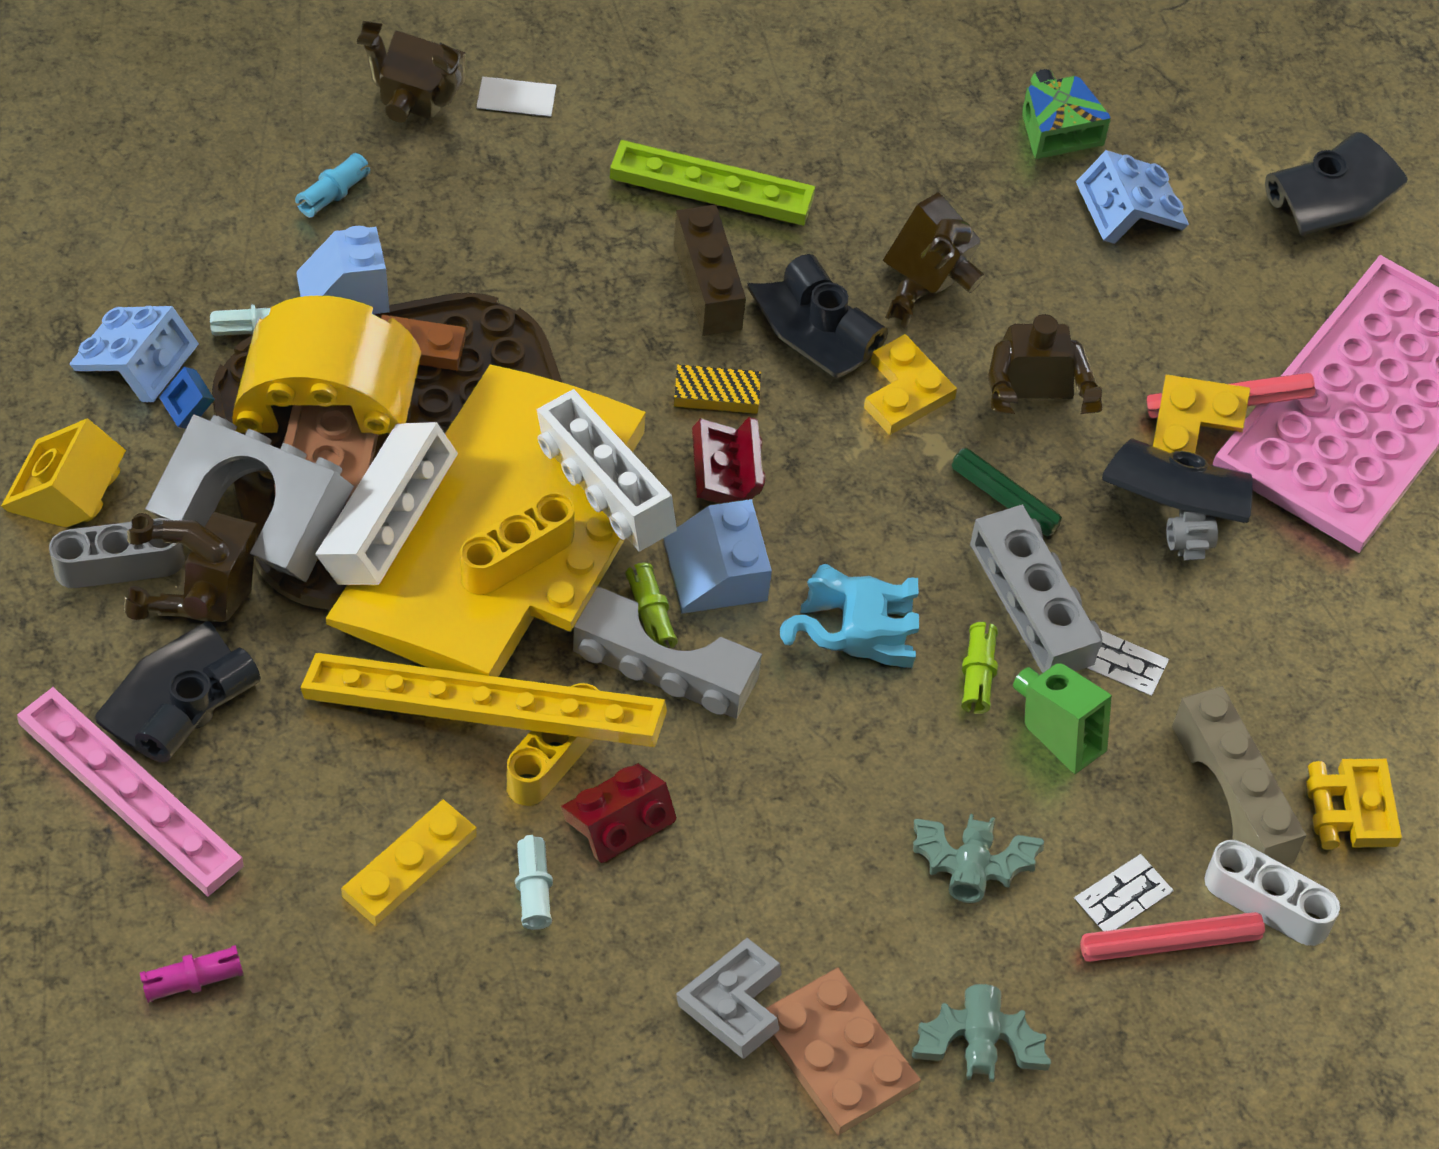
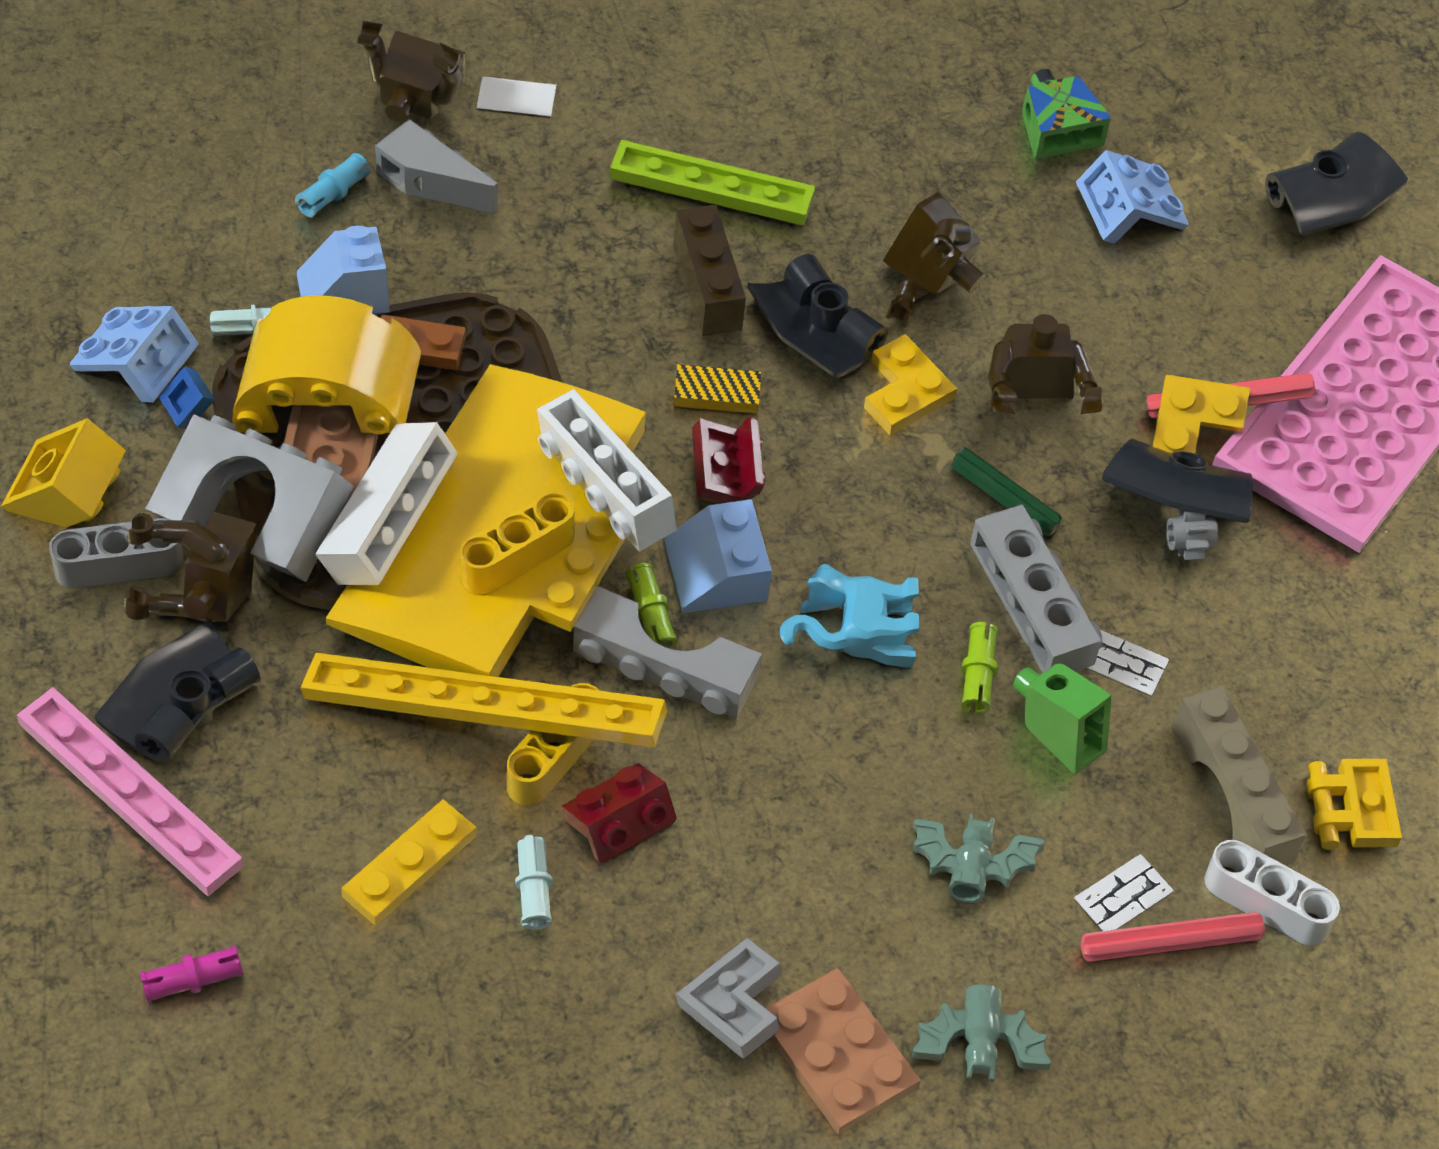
none -> light grey slope [375,119,498,214]

